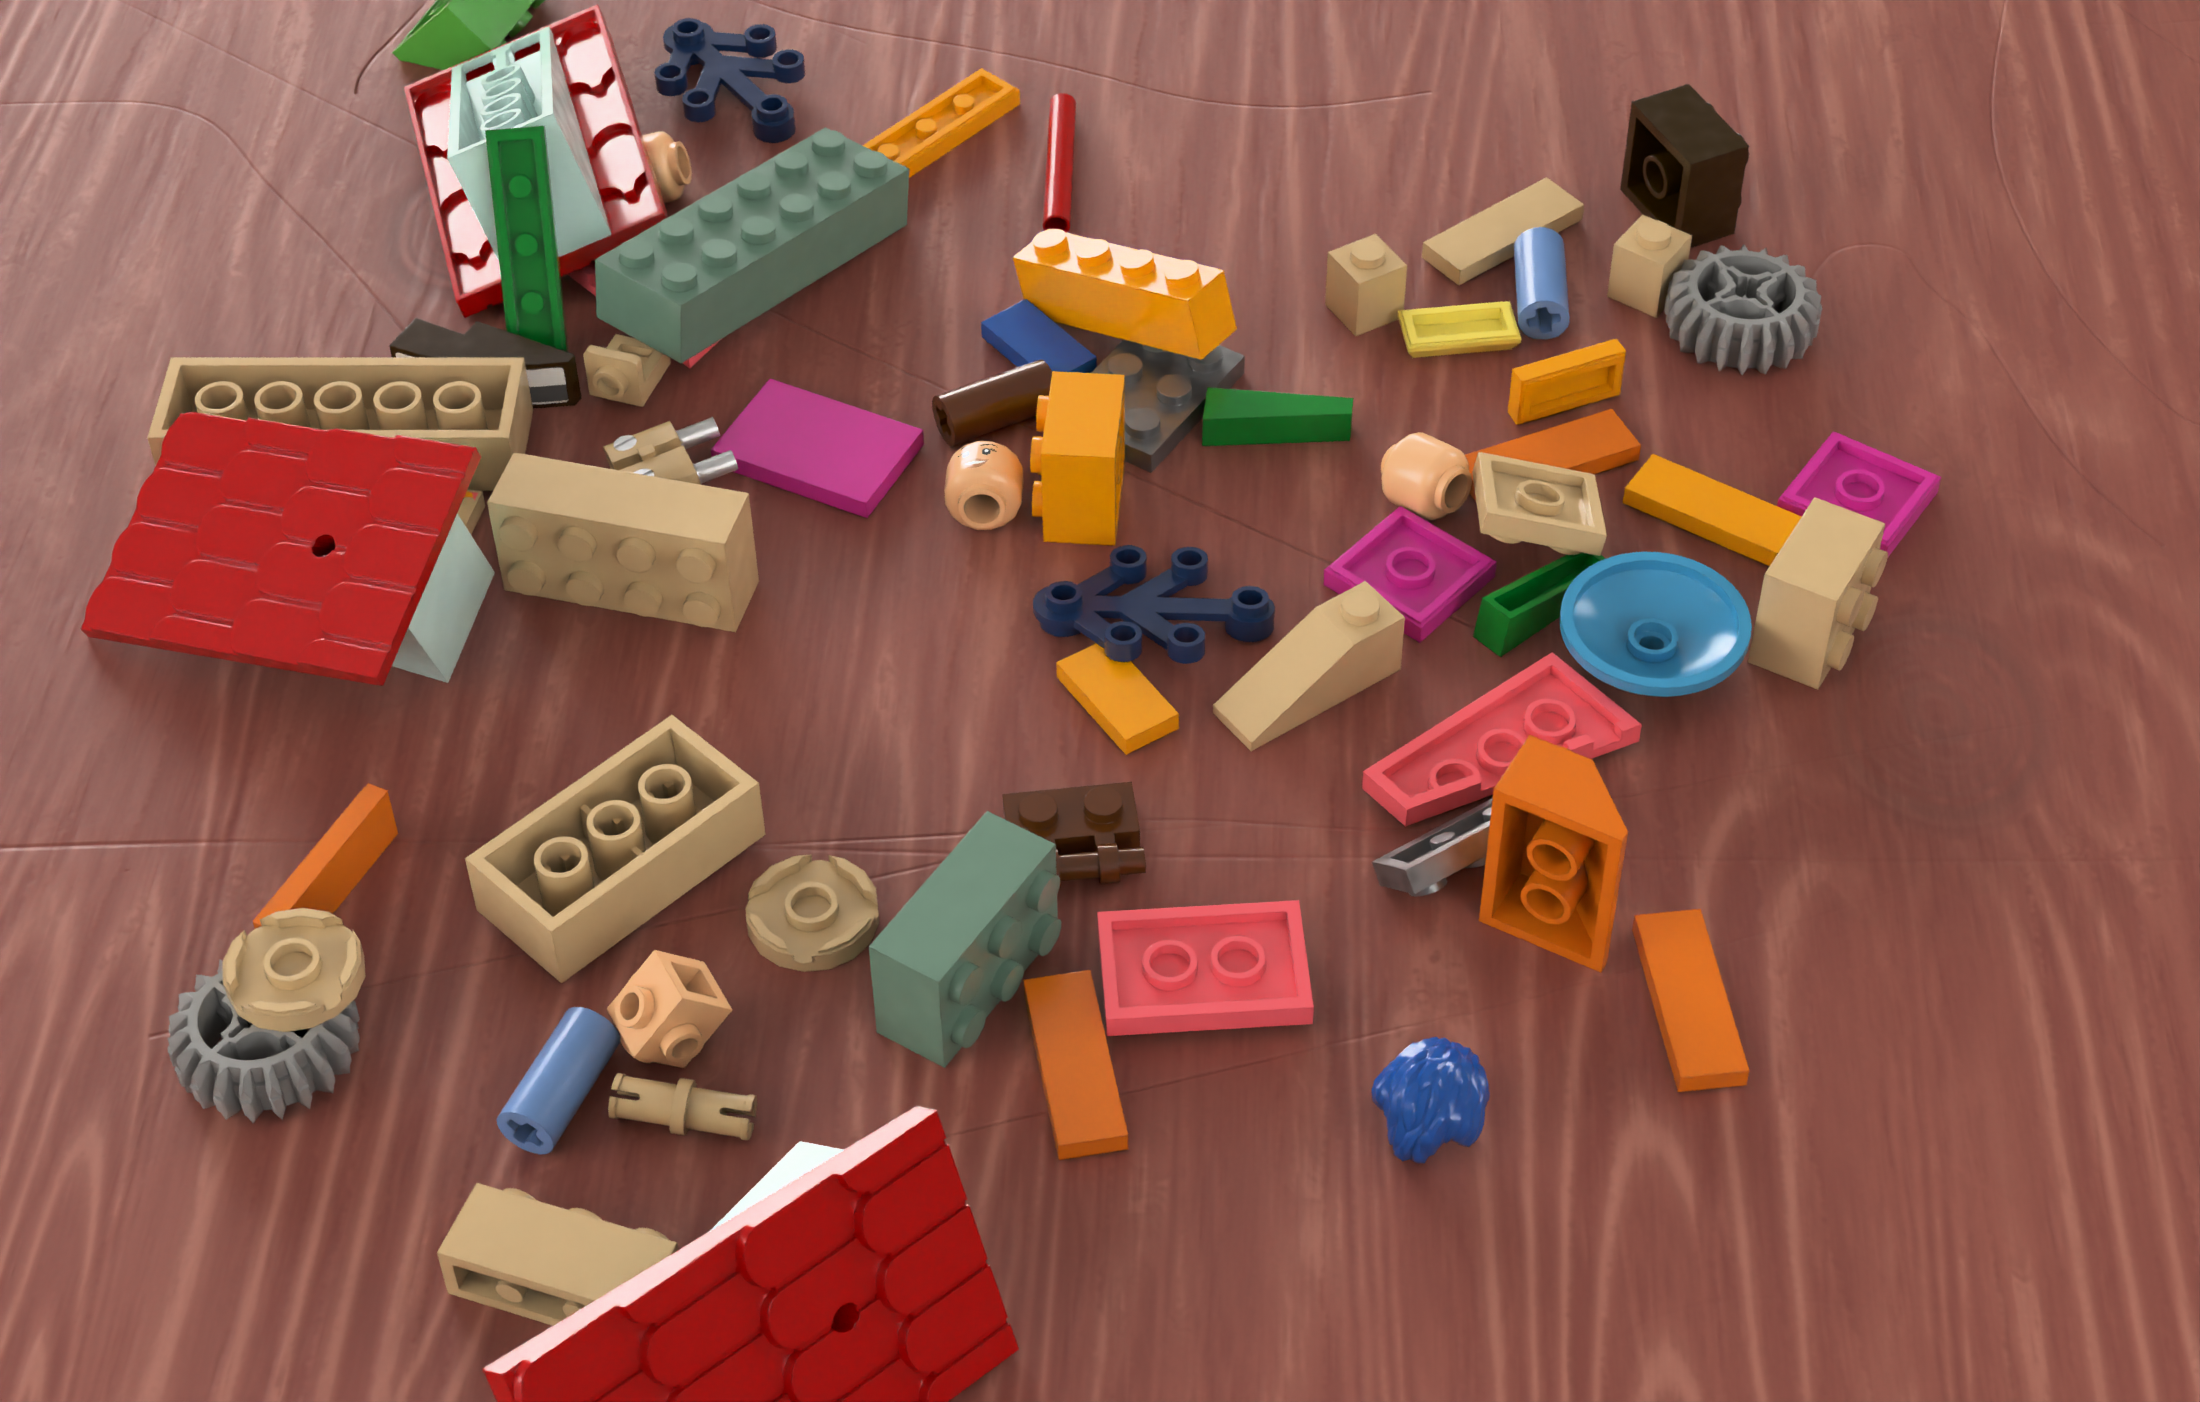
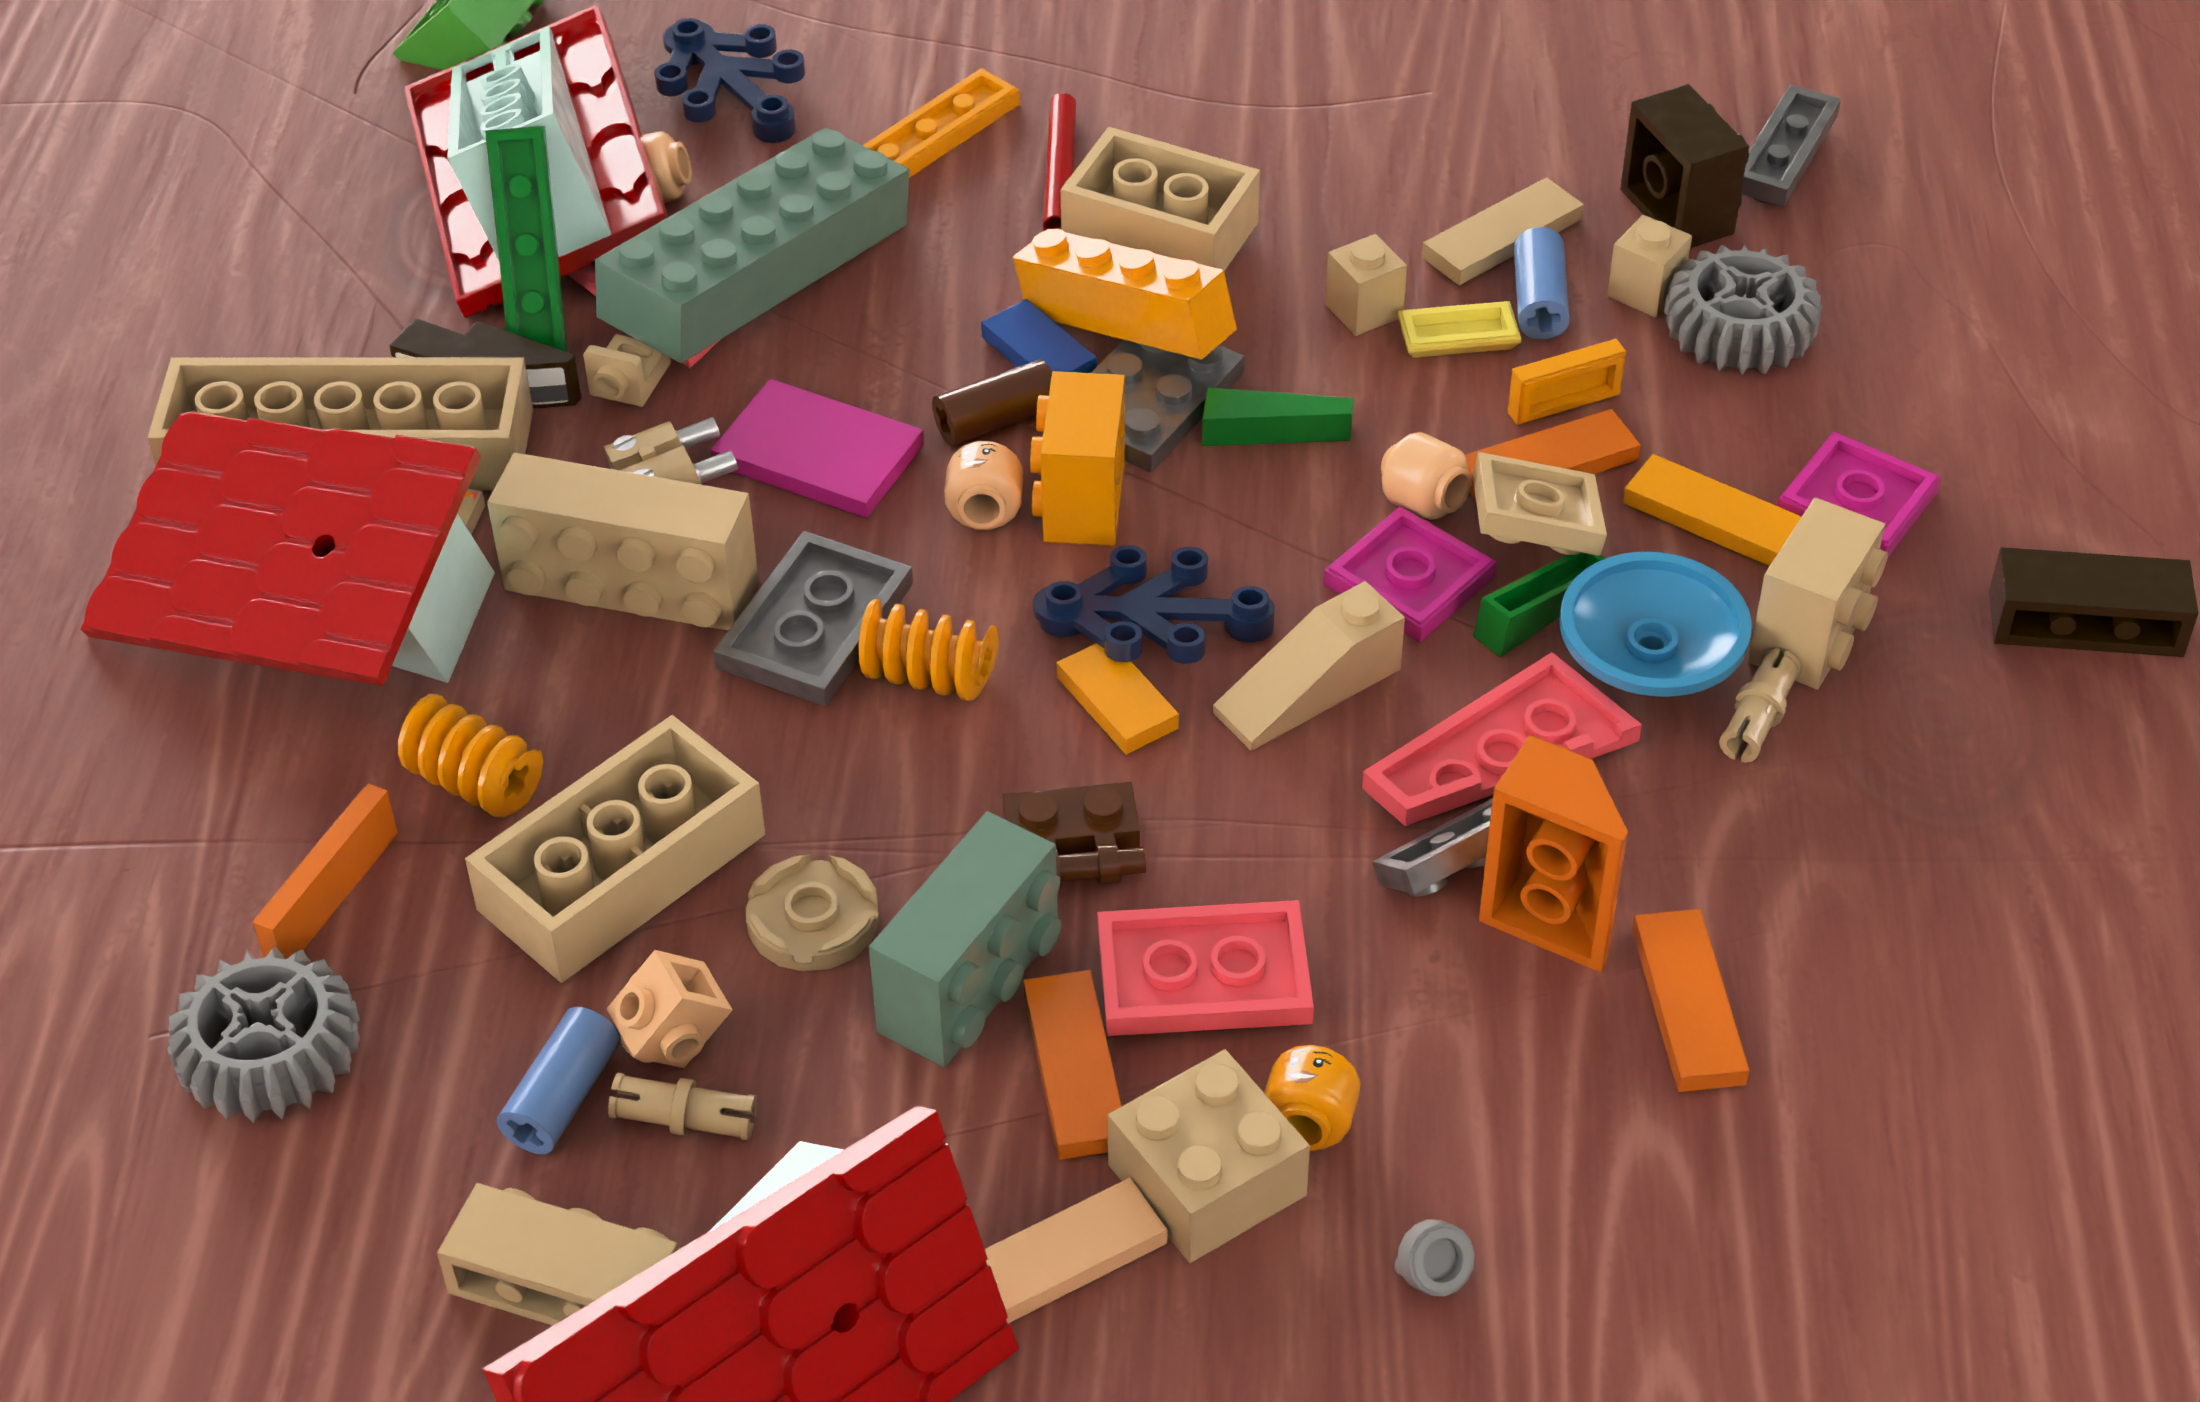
tan tile [222,908,366,1032] -> none
blue hair [1371,1037,1490,1164] -> none
none -> light orange piece [398,694,543,818]
none -> flat silver plate [713,531,913,707]
none -> light orange piece [859,599,999,701]
none -> light nougat tile [985,1178,1167,1323]
none -> tan brick [1061,126,1260,271]
none -> tan brick [1108,1049,1310,1264]
none -> light orange head [1264,1045,1360,1151]
none -> light grey tile [1394,1219,1475,1296]
none -> tan pin [1719,648,1802,763]
none -> flat silver plate [1741,84,1841,207]
none -> dark brown brick [1989,547,2198,657]

